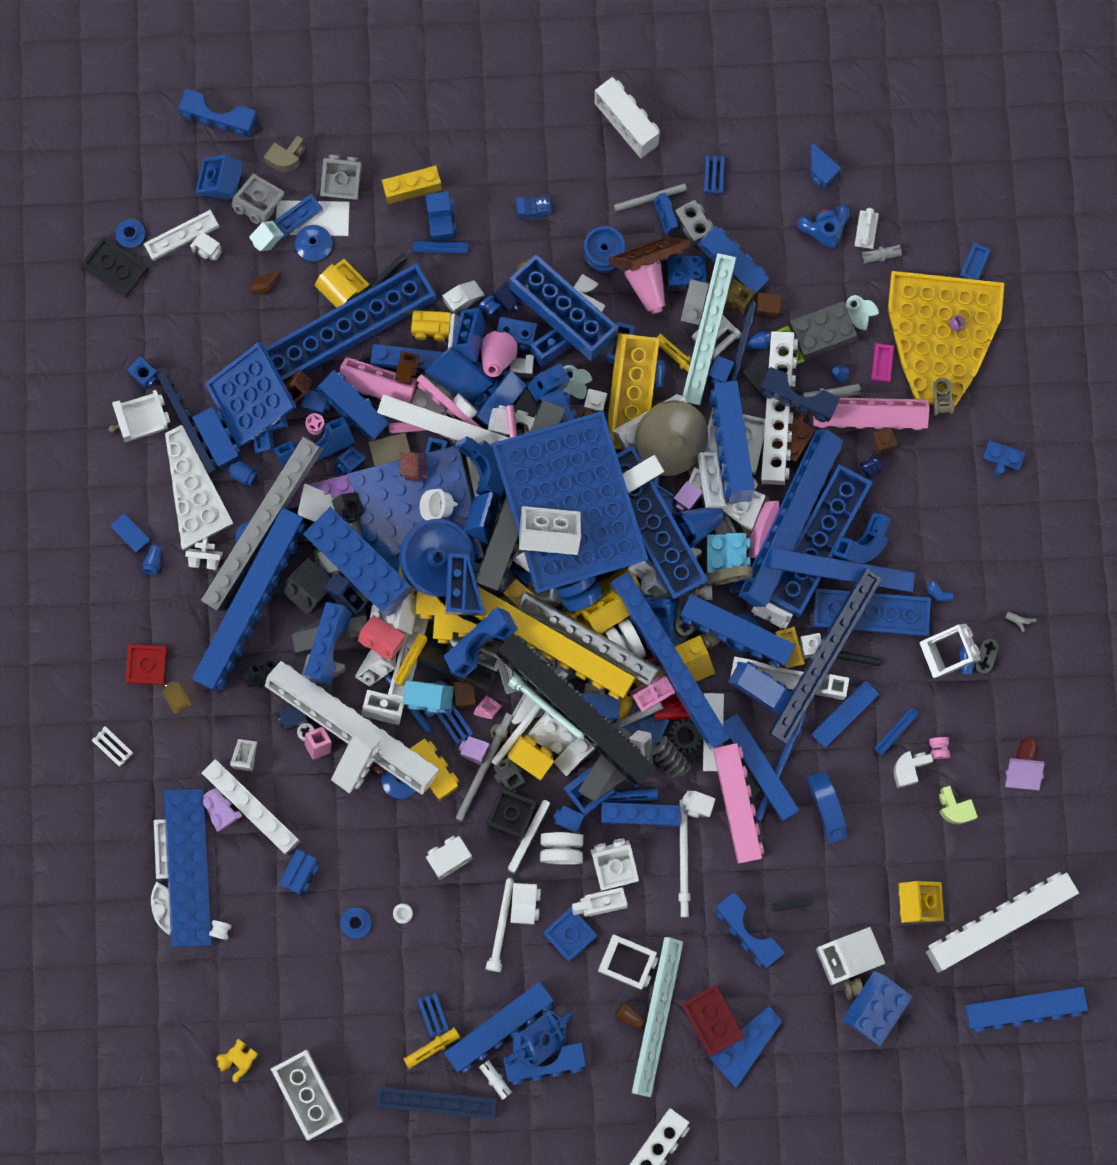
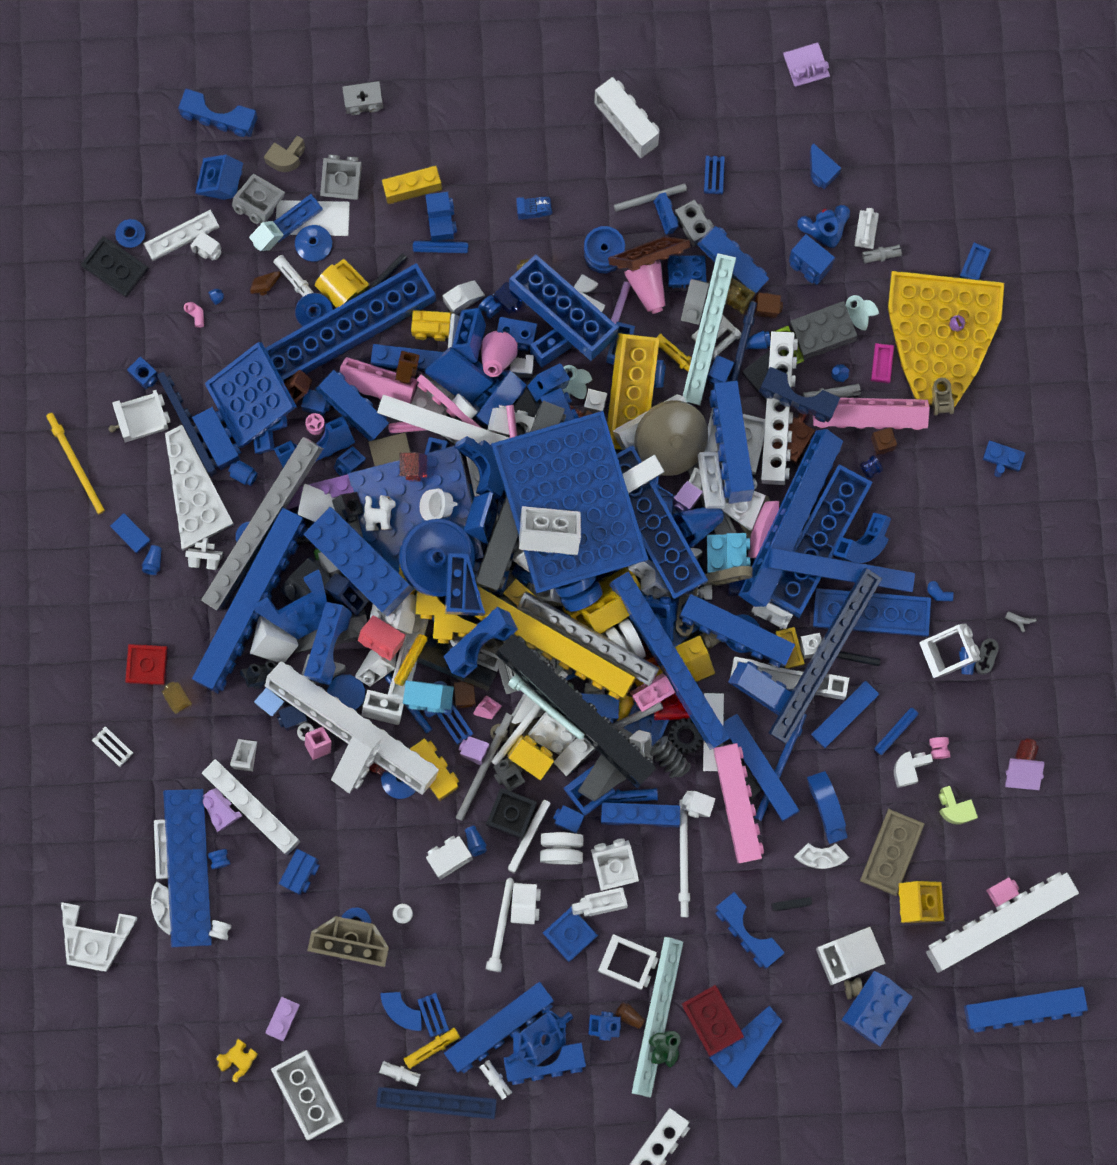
none -> yellow bar [46,413,105,514]
none -> white wing [61,903,137,972]
none -> bright pink arm [184,302,204,328]
none -> blue hinge [208,289,224,305]
none -> blue wheel [208,849,231,870]
none -> white slope [250,616,298,663]
none -> blue wing [253,569,327,639]
none -> light blue panel [254,687,286,716]
none -> lavender plate [265,997,300,1041]
none -> white pin [274,255,314,296]
none -> blue dish [295,293,333,327]
none -> dark tan wedge [307,916,389,967]
none -> blue tile [327,675,365,711]
none -> light grey brick [343,81,383,115]
none -> white animal [364,495,396,531]
none -> white pin [379,1061,421,1086]
none -> blue tile [380,992,422,1031]
none -> blue cone [465,826,487,856]
none -> blue brick [589,1011,621,1041]
none -> lavender bar [611,282,631,324]
none -> dark green plate [648,1030,680,1067]
none -> lavender hinge [783,43,830,87]
none -> blue brick [788,234,835,285]
none -> white tile [794,843,850,869]
none -> dark tan tile [860,809,925,896]
none -> bright pink brick [986,878,1019,907]

